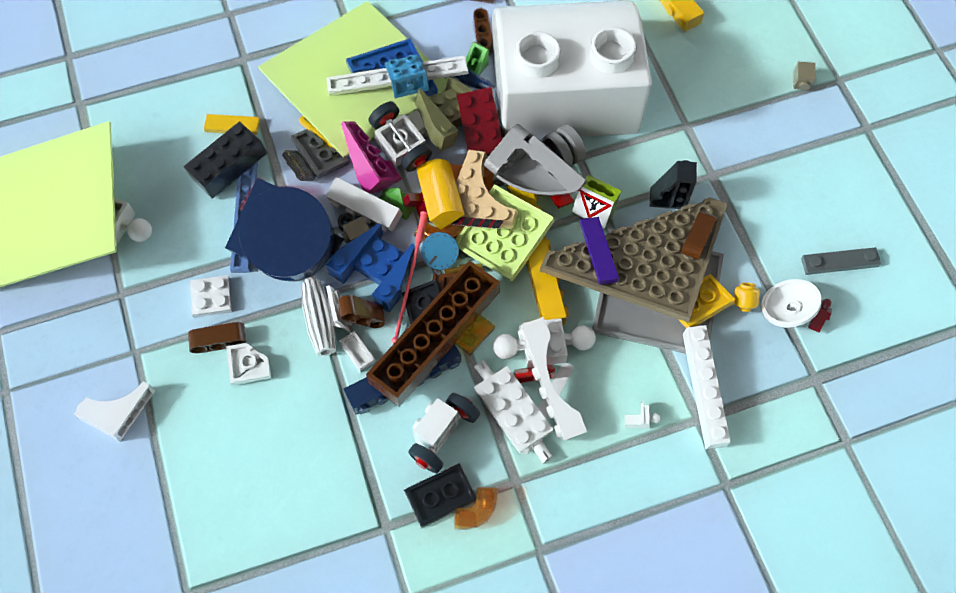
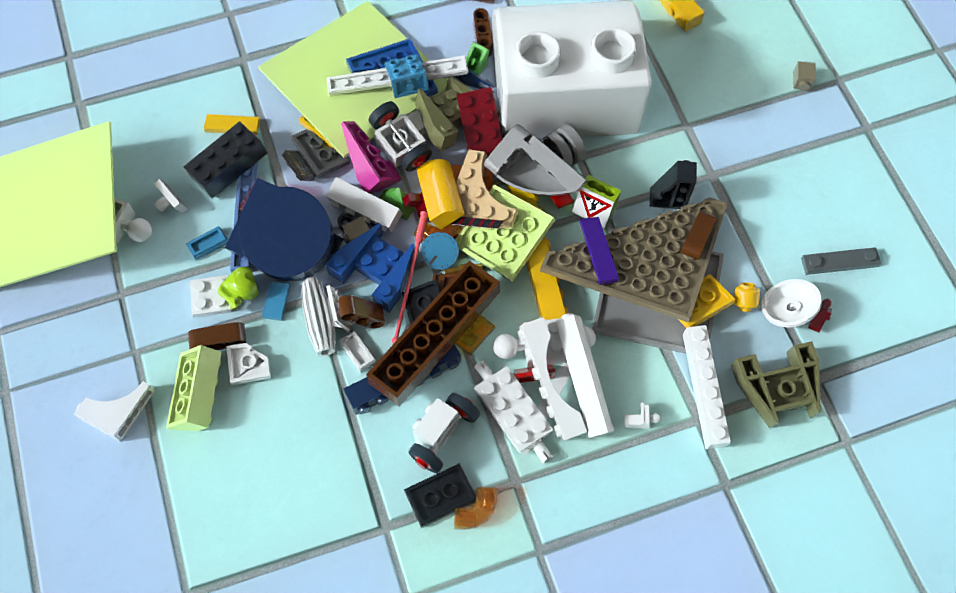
none -> white tile [154,179,188,214]
none -> yellowish green slope [166,345,221,431]
none -> dark azure tile [186,226,228,260]
none -> lime piece [218,266,259,310]
none -> dark azure tile [262,281,290,321]
none -> white brick [556,313,614,438]
none -> olive wedge [731,341,821,428]

